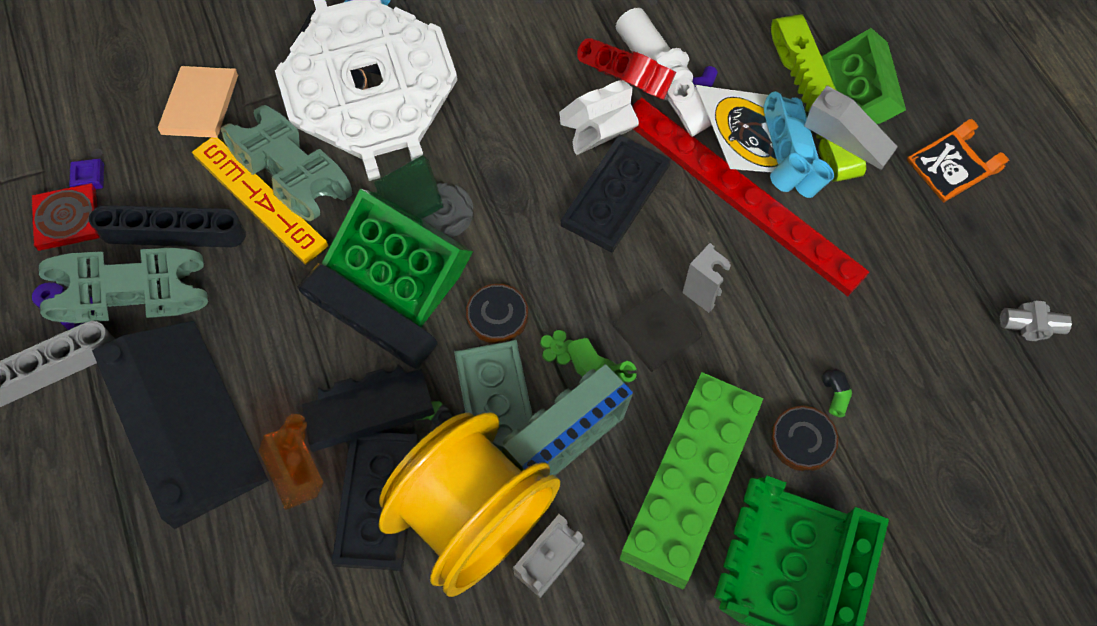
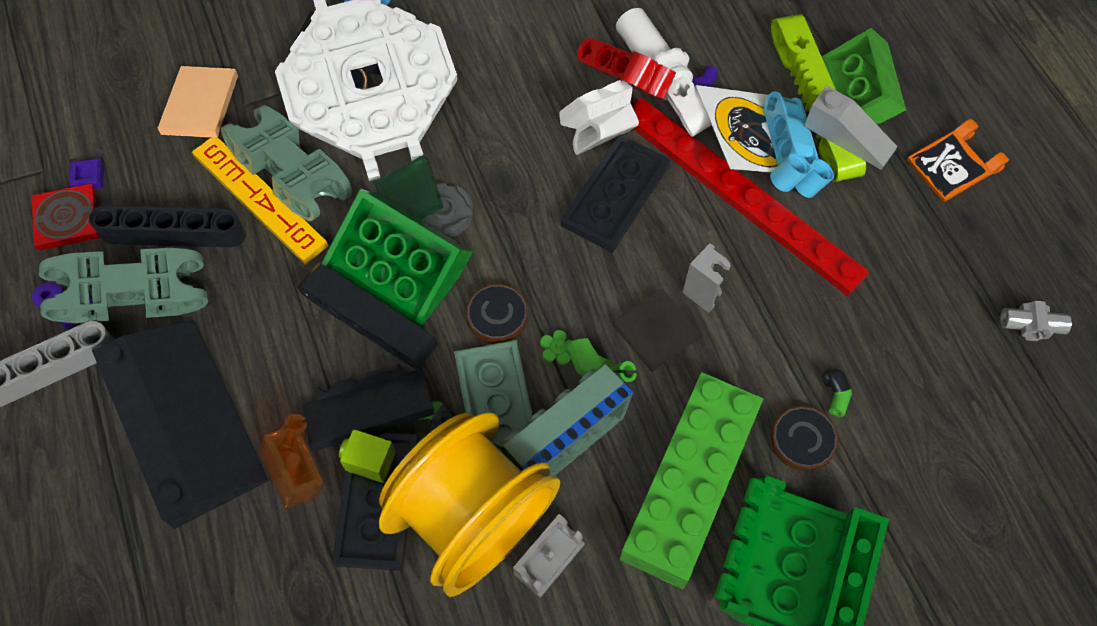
none -> lime brick [339,429,396,483]

